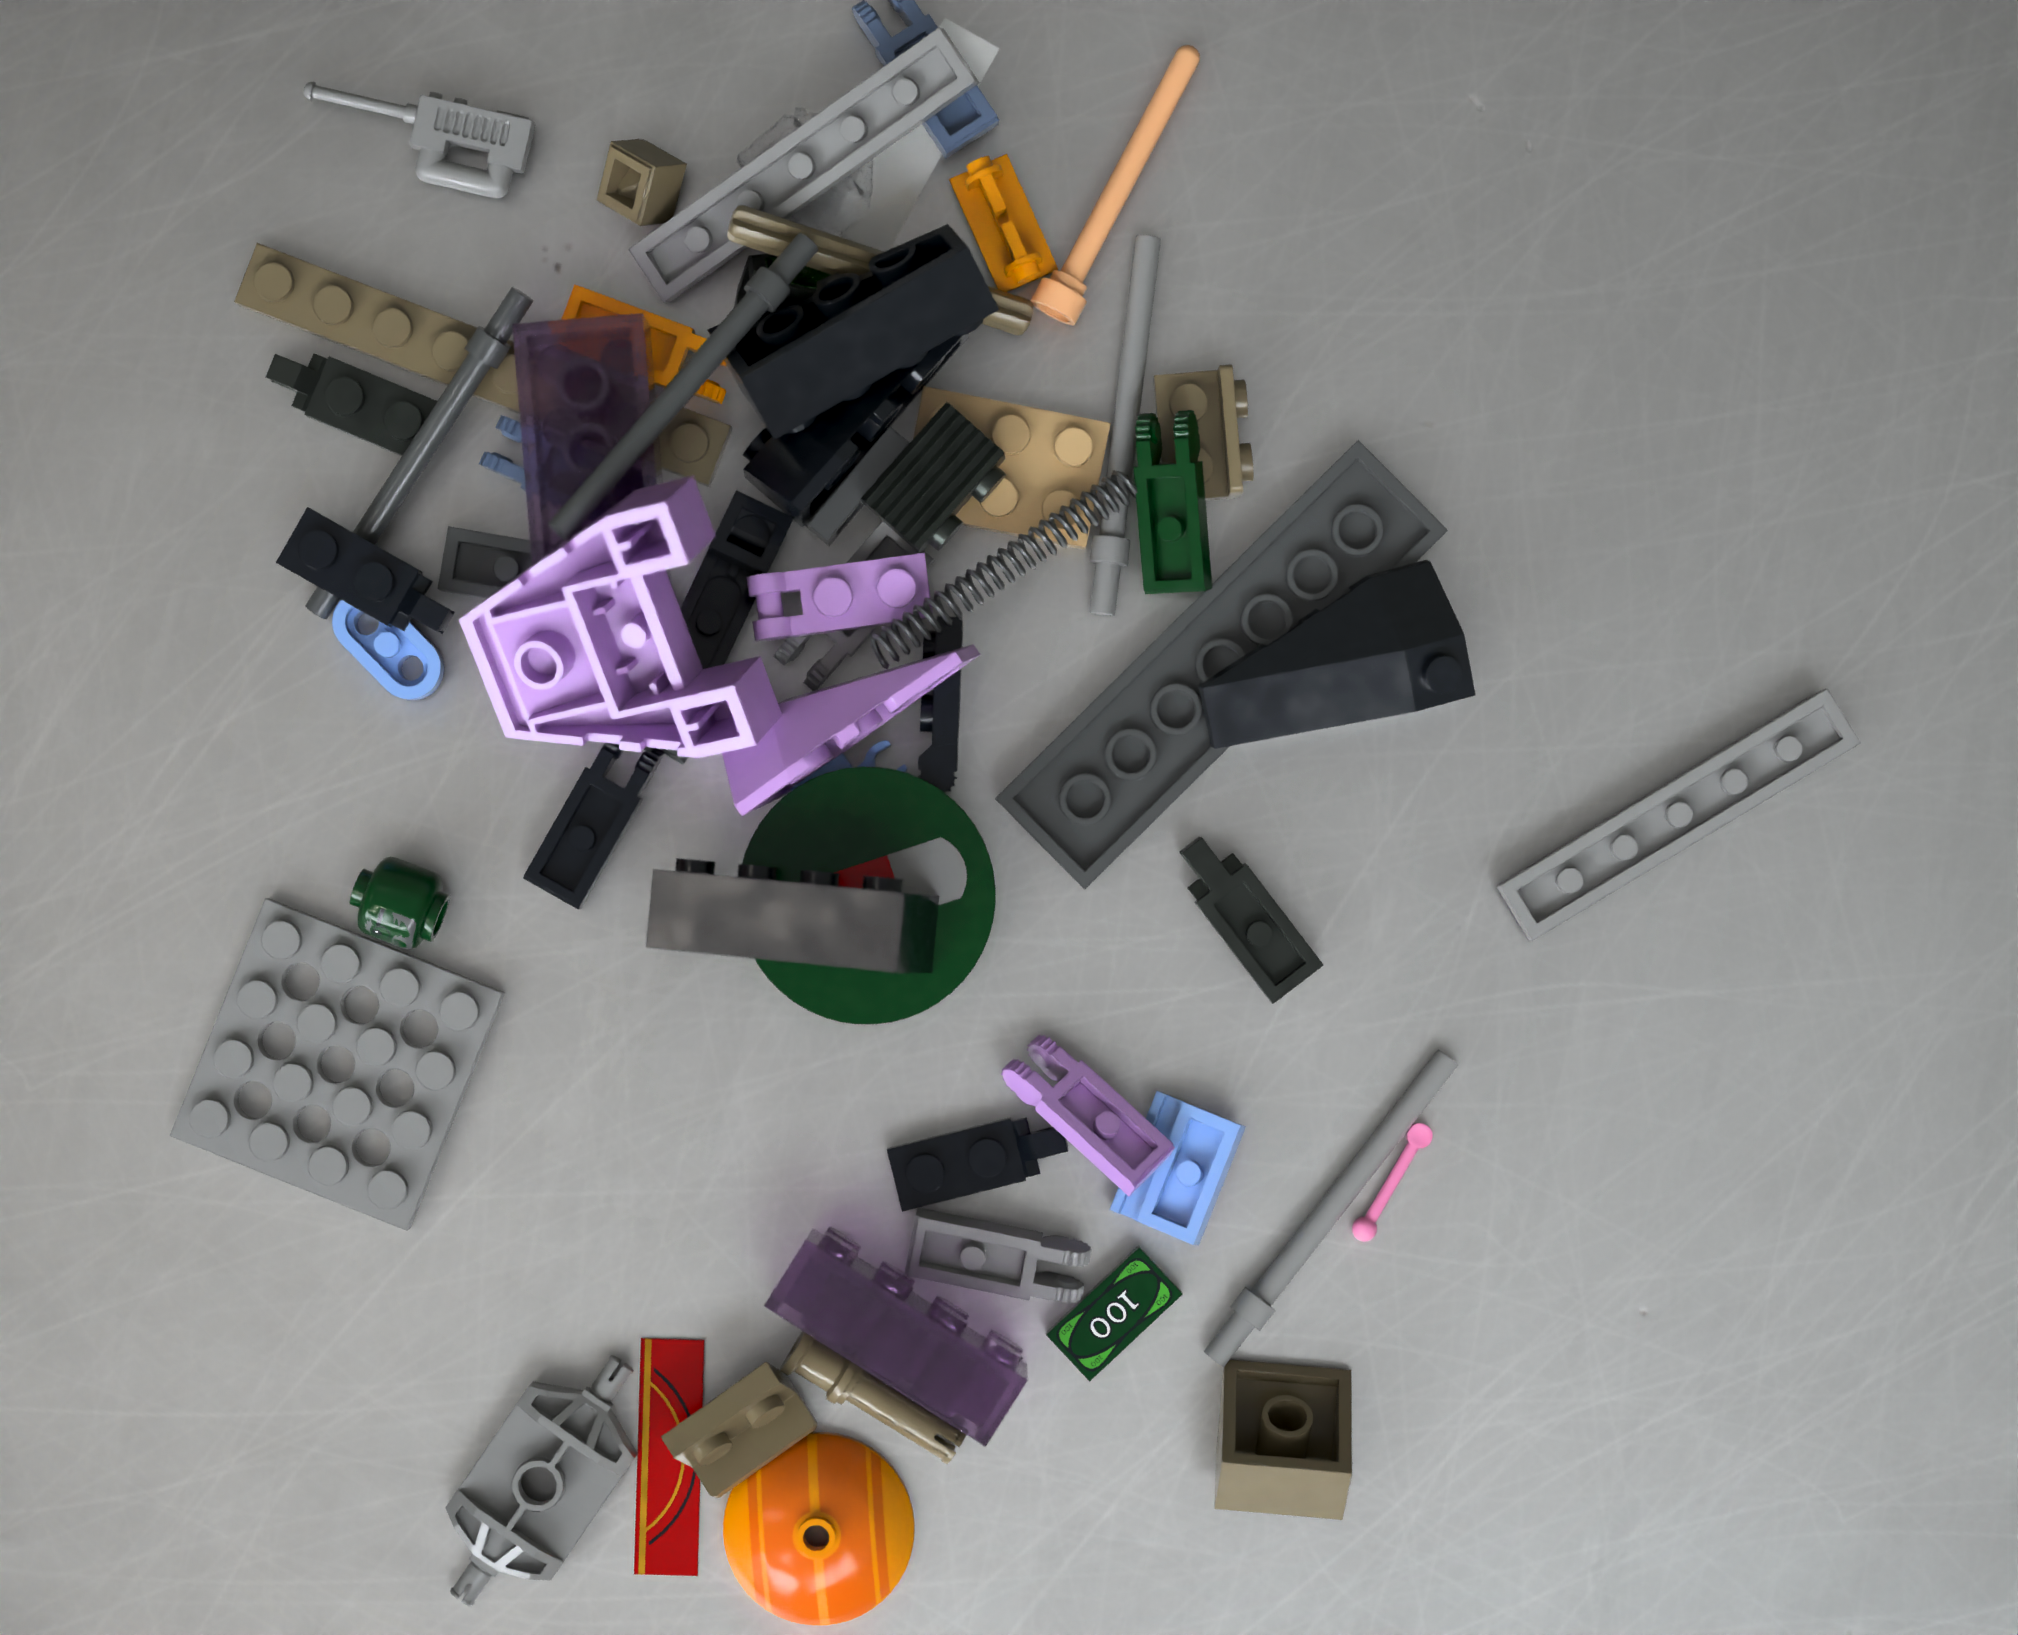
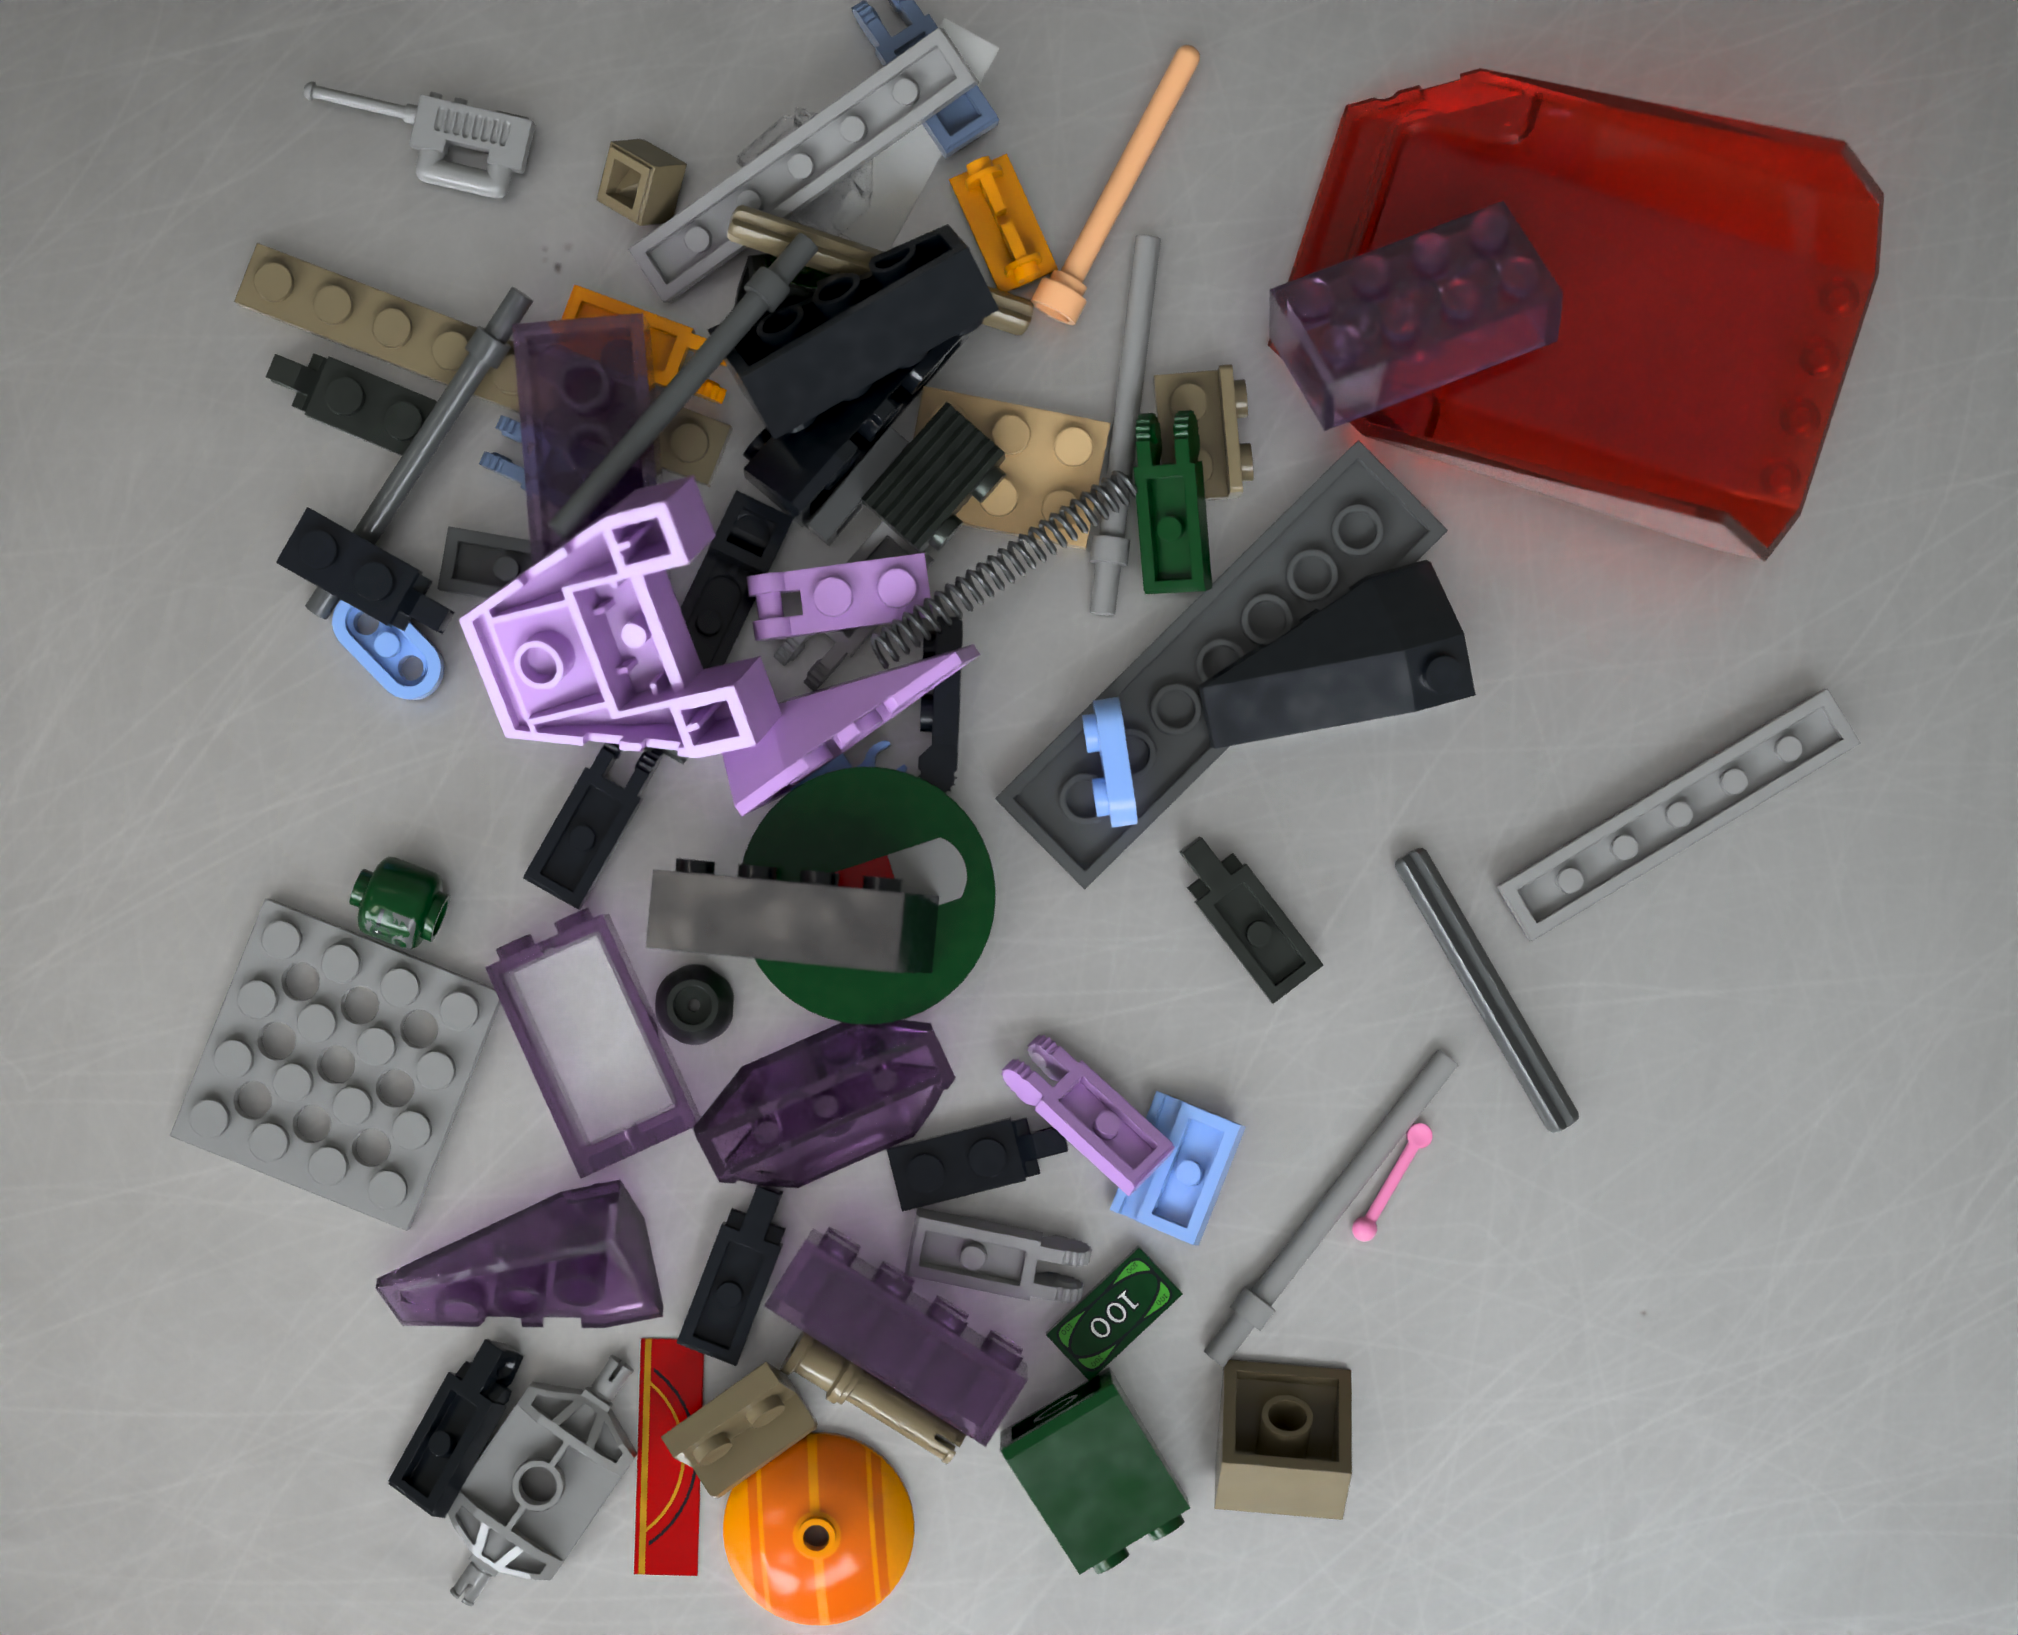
none -> clear purple wedge [375,1180,664,1328]
none -> black hinge [388,1339,524,1518]
none -> clear window [485,907,703,1179]
none -> pearl dark grey plate [655,964,734,1045]
none -> black hinge [677,1182,786,1366]
none -> clear purple wedge [693,1020,956,1188]
none -> dark green slope [1000,1367,1191,1575]
none -> light blue plate [1082,697,1138,828]
none -> clear red windscreen [1268,68,1884,562]
none -> clear purple brick [1269,201,1563,431]
none -> dark grey axle [1395,848,1579,1133]

